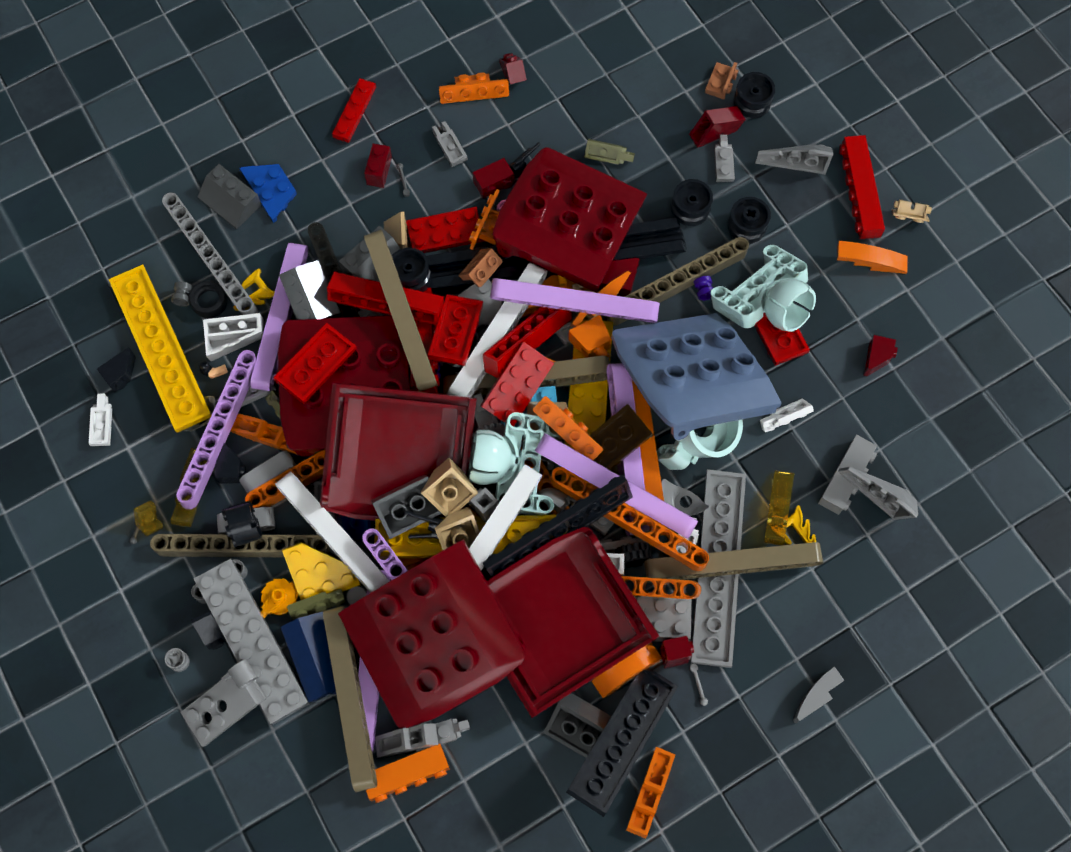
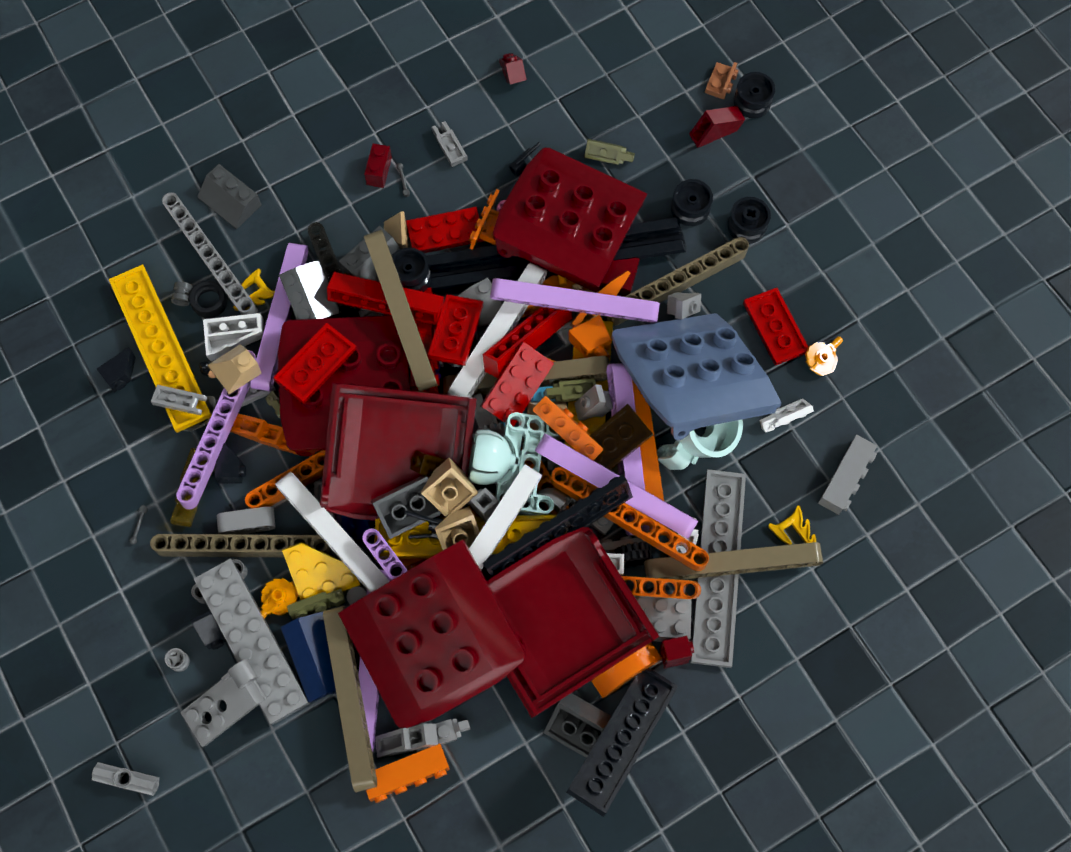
white hinge [89,393,112,446] -> none
clear yellow bracket [134,500,163,536] -> none
black brick [221,501,262,547] -> none
blue wing [239,164,297,223] -> none
light grey beam [239,450,297,494] -> none
red plate [332,78,376,143] -> none
orange bracket [439,73,509,104] -> none
nougat bracket [458,248,503,287] -> none
dark red brick [472,158,514,198] -> none
orange slope [626,747,676,839] -> none
light grey piece [661,479,709,516] -> none
light grey hinge [690,664,708,706] -> none
dark purple wheel [694,276,713,301] -> none
light aqua beam [711,245,816,332] -> none
light grey hinge [714,135,735,182] -> none
light grey wedge [755,144,833,175] -> none
clear yellow slope [764,471,794,546] -> none
light grey slope [793,667,844,724] -> none
orange slope [837,241,908,274] -> none
light grey wedge [838,467,918,520] -> none
red brick [839,135,885,239] -> none
dark red slope [864,335,898,376] -> none
tan hinge [891,200,932,223] -> none
none -> light grey piece [92,762,160,796]
none -> light grey hinge [151,385,208,415]
none -> tan slope [208,344,262,394]
none -> dark brown bracket [410,450,445,476]
none -> olive hinge [543,379,596,402]
none -> light grey brick [574,384,613,421]
none -> light grey brick [667,292,701,319]
none -> piece [805,336,843,376]

